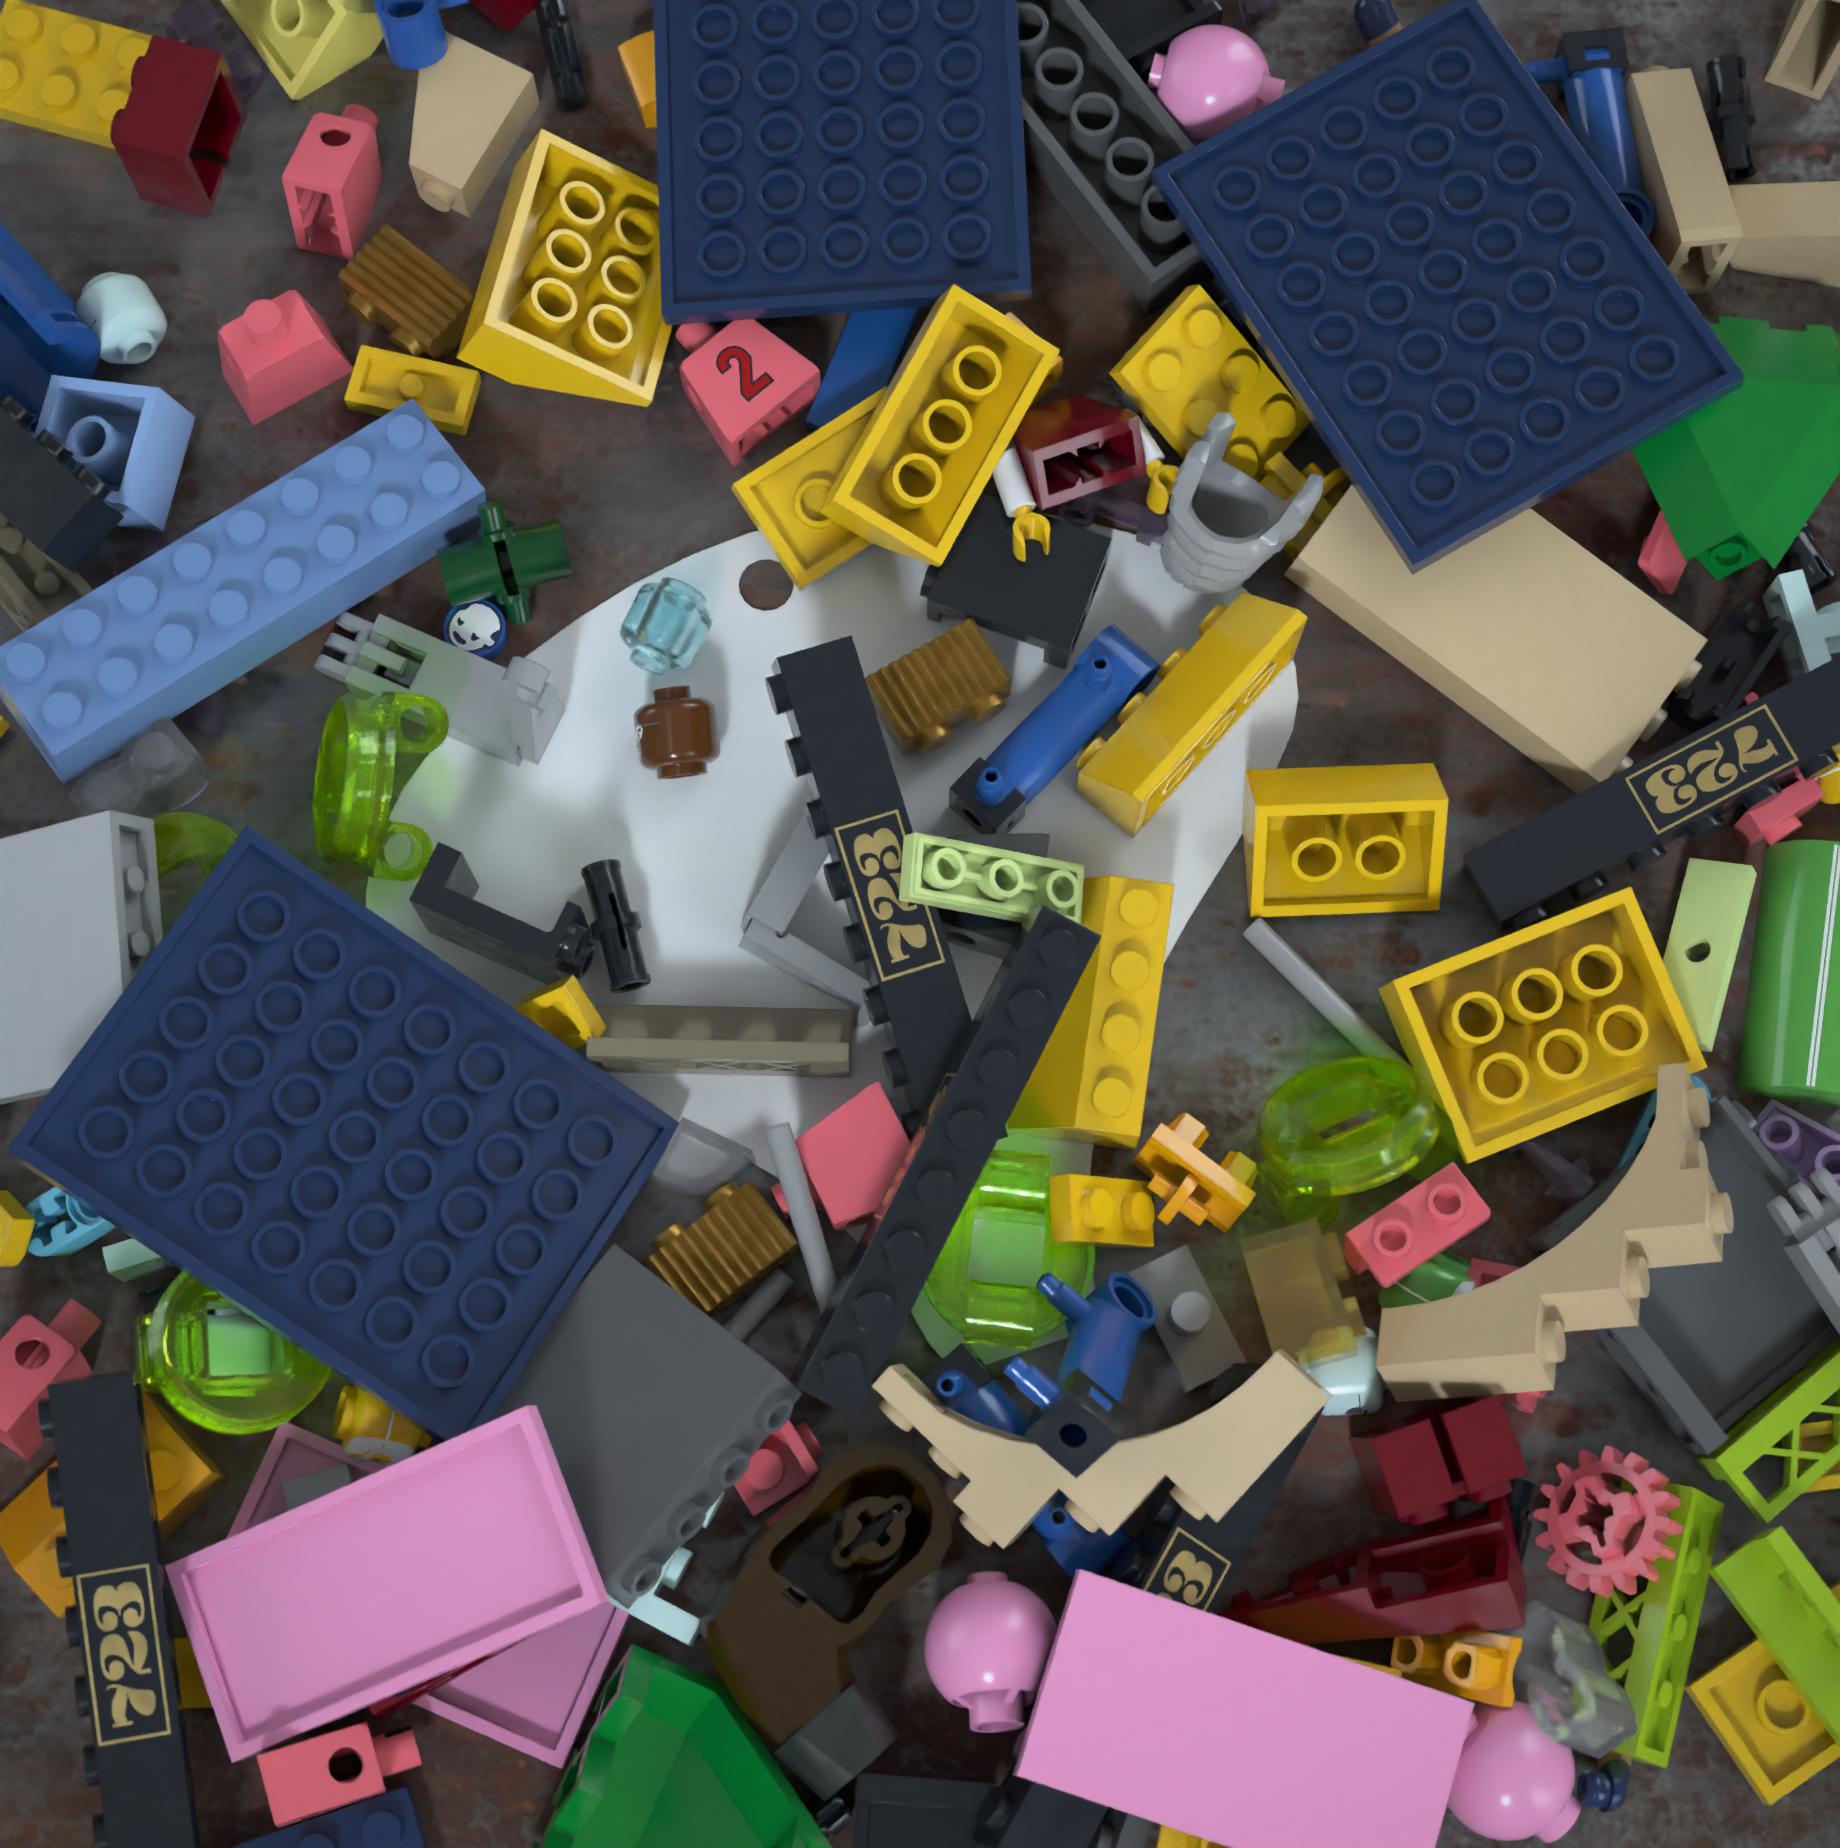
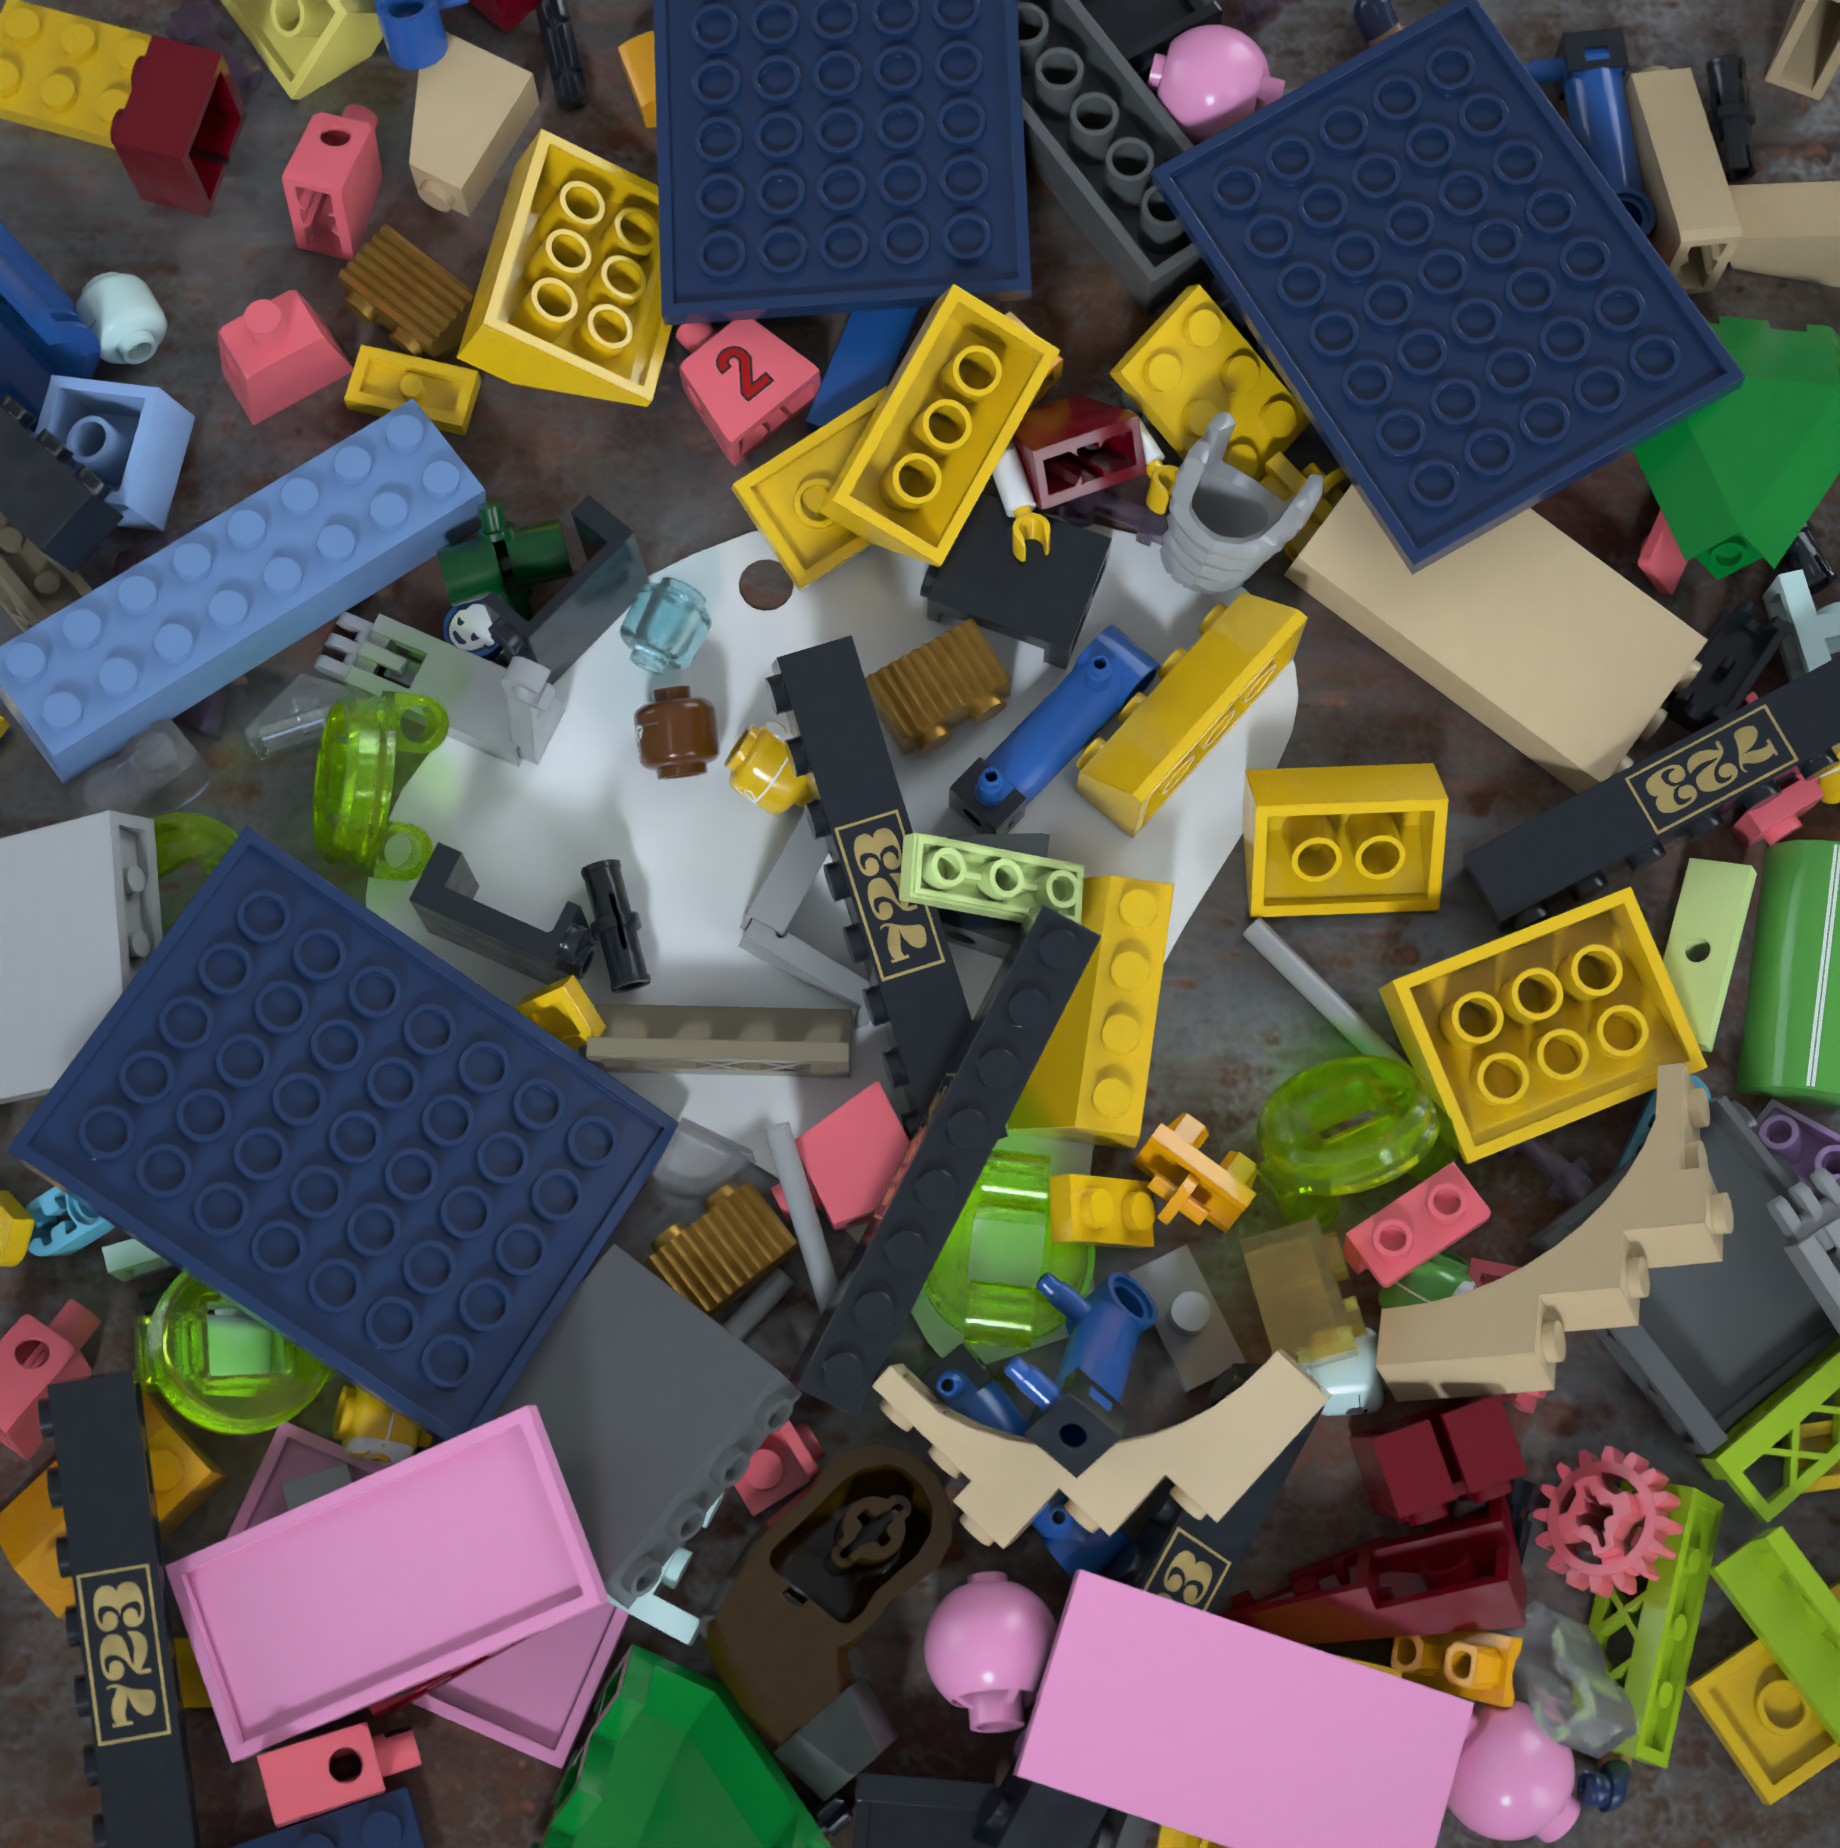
none -> clear slope [245,674,380,760]
none -> black panel [483,495,650,685]
none -> yellow head [724,721,812,815]

